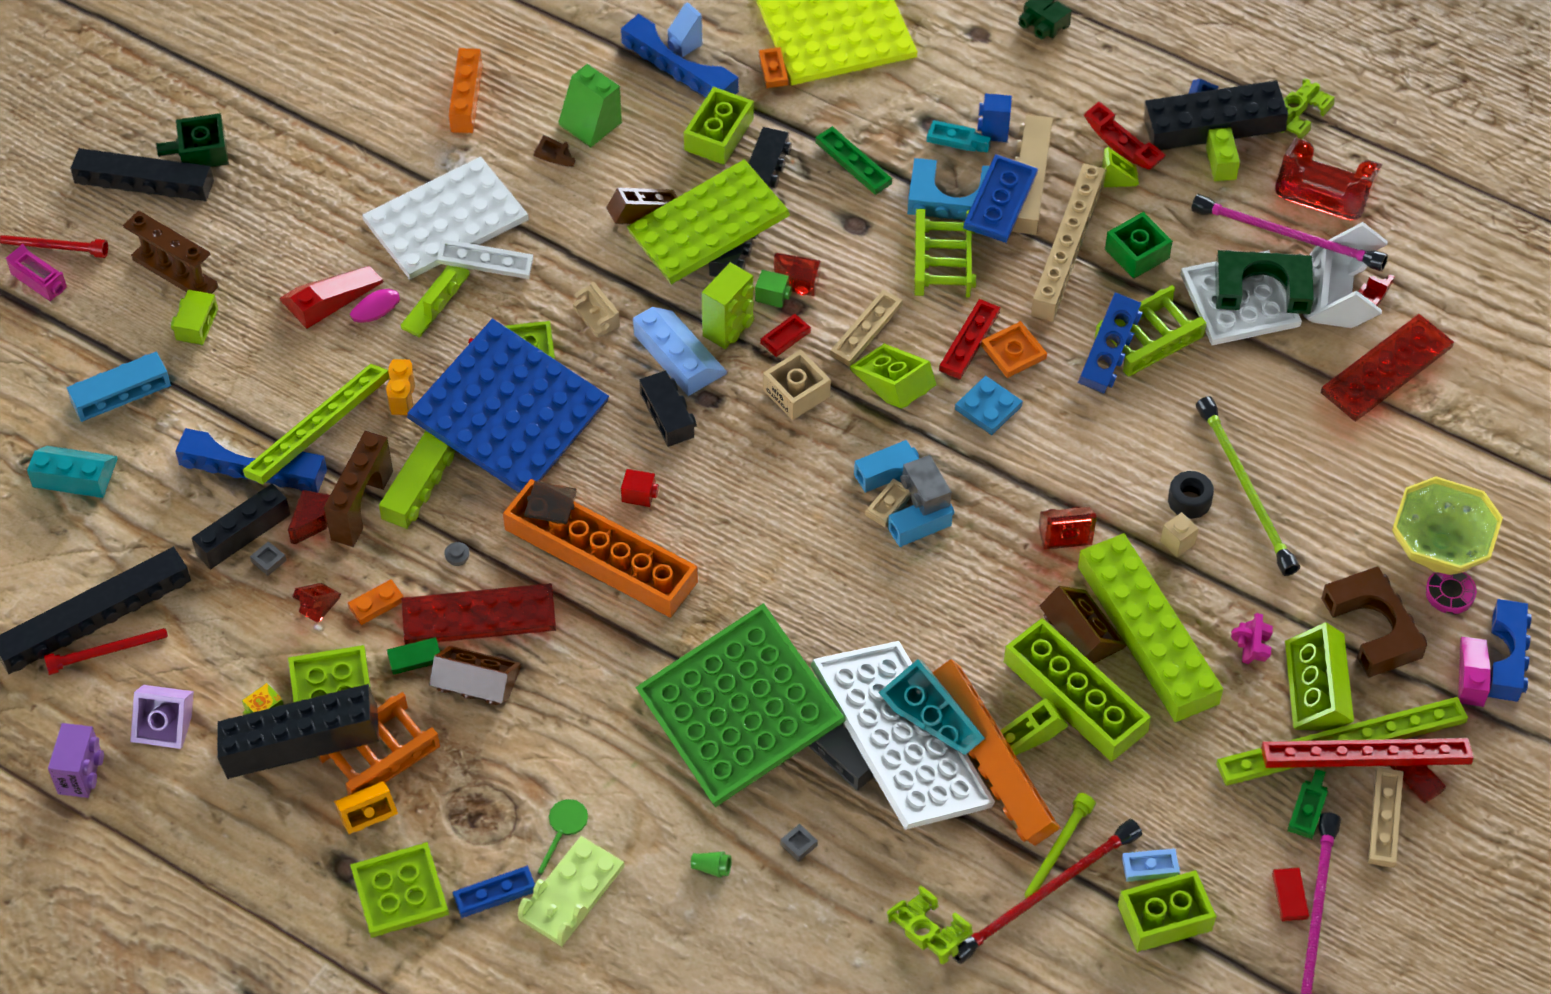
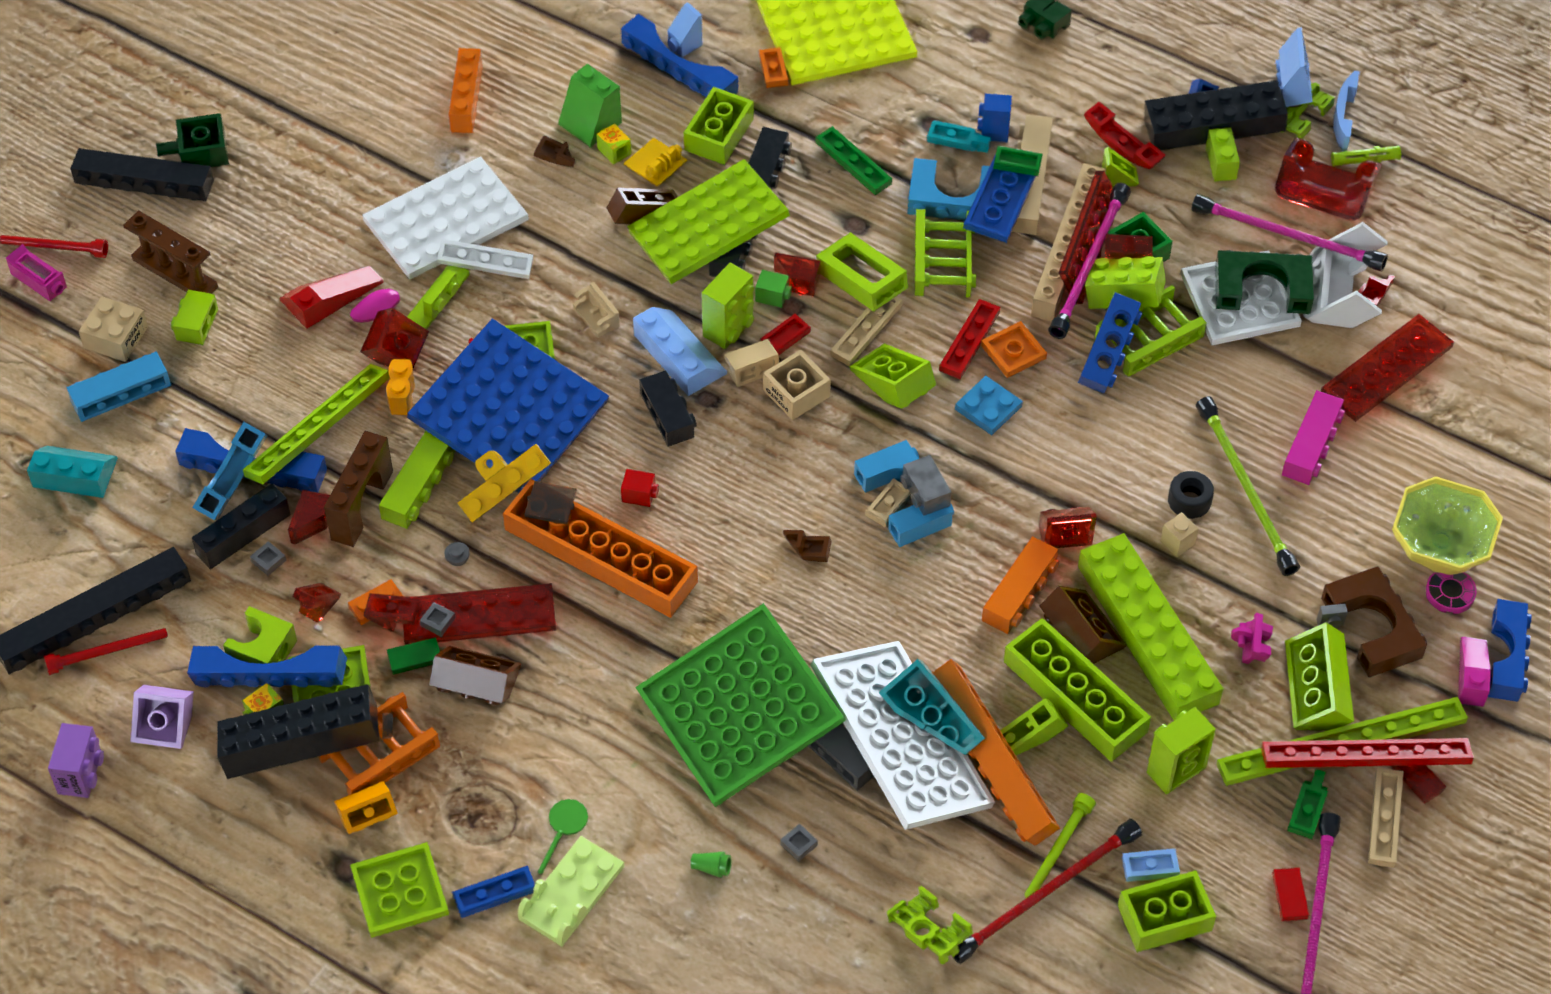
none -> tan brick [79,296,148,362]
none -> blue arch [187,646,347,687]
none -> dark azure arch [192,422,268,520]
none -> lime piece [223,606,297,664]
none -> clear red slope [360,308,429,369]
none -> clear red slope [364,593,420,632]
none -> clear smoke tile [382,713,393,739]
none -> flat silver plate [420,602,456,637]
none -> yellow plate [458,444,551,523]
none -> lime brick [596,123,632,165]
none -> yellow hinge [624,138,688,187]
none -> tan hinge [724,339,779,387]
none -> reddish brown slope [783,530,832,562]
none -> lime piece [816,232,908,312]
none -> orange brick [982,536,1059,634]
none -> green tile [993,146,1043,176]
none -> dark pink hose [1048,183,1131,339]
none -> clear red plate [1059,170,1114,304]
none -> lime brick [1085,256,1166,309]
none -> clear red plate [1105,234,1153,258]
none -> lime brick [1146,707,1216,795]
none -> light blue slope [1275,27,1312,107]
none -> dark pink brick [1282,390,1345,485]
none -> flat silver plate [1317,604,1347,628]
none -> lime pin [1331,145,1401,167]
none -> light blue slope [1333,71,1360,151]

